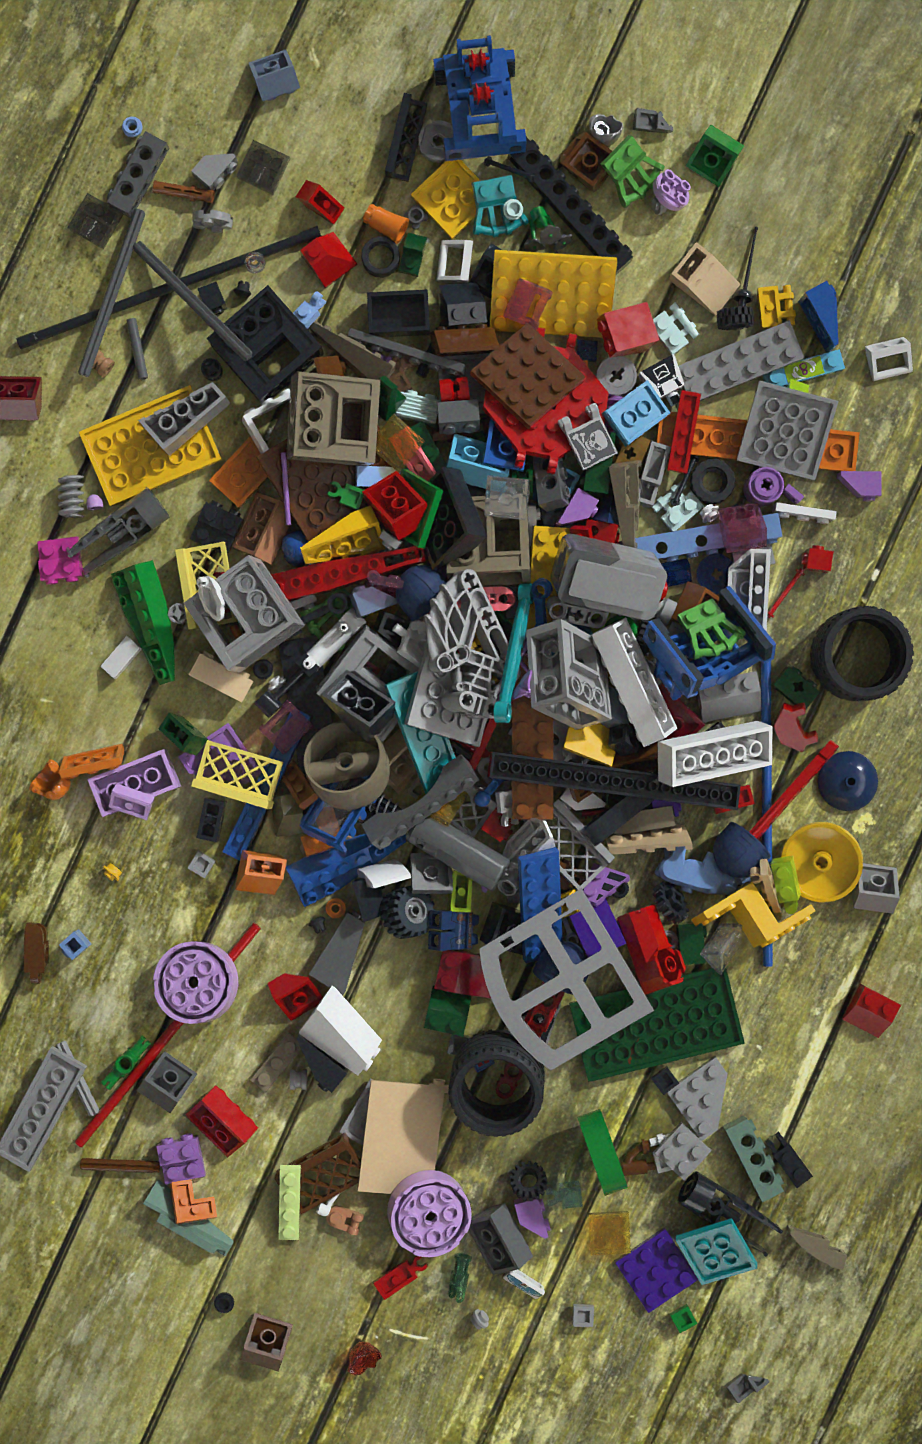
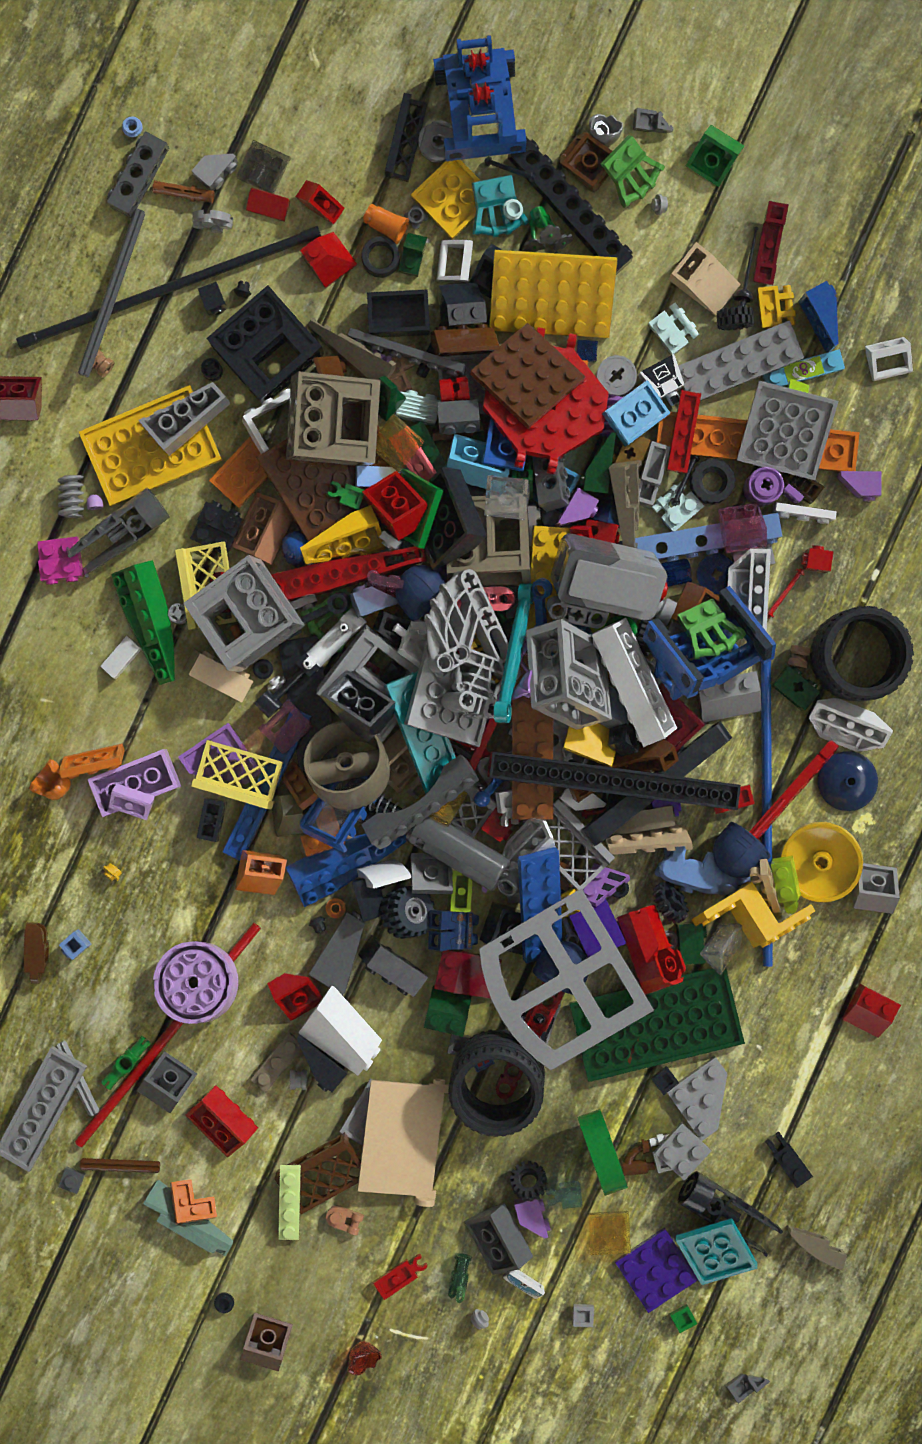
clear smoke plate [67,193,123,250] -> none
dark grey piece [126,318,148,380] -> none
dark grey axle [133,241,252,361] -> none
medium lavender plate [157,1133,206,1184] -> none
dark green brick [158,713,208,755] -> none
light grey plate [188,851,216,879] -> none
white arm [196,576,225,621] -> none
clear tile [244,252,266,273] -> none
sand blue slope [249,50,300,101] -> none
medium lavender axle [281,453,291,525] -> none
light blue plate [293,291,326,329] -> none
white hand [316,1193,340,1216] -> none
lavender brick [387,1170,471,1257] -> none
clear pink plate [504,278,553,330] -> none
flag [558,403,618,471] -> none
slope [597,302,660,358] -> none
lavender tile [653,169,691,211] -> none
white brick [658,721,772,787] -> none
white plate [700,504,719,523] -> none
sand green brick [723,1115,784,1202] -> none
red piece [774,703,818,752] -> none
none -> dark grey plate [58,1166,86,1194]
none -> red slope [246,188,290,222]
none -> black wedge [358,935,428,997]
none -> dark red slope [753,201,789,286]
none -> dark brown slope [782,473,825,505]
none -> medium nougat wheel [787,645,811,669]
none -> white wedge [809,698,893,752]

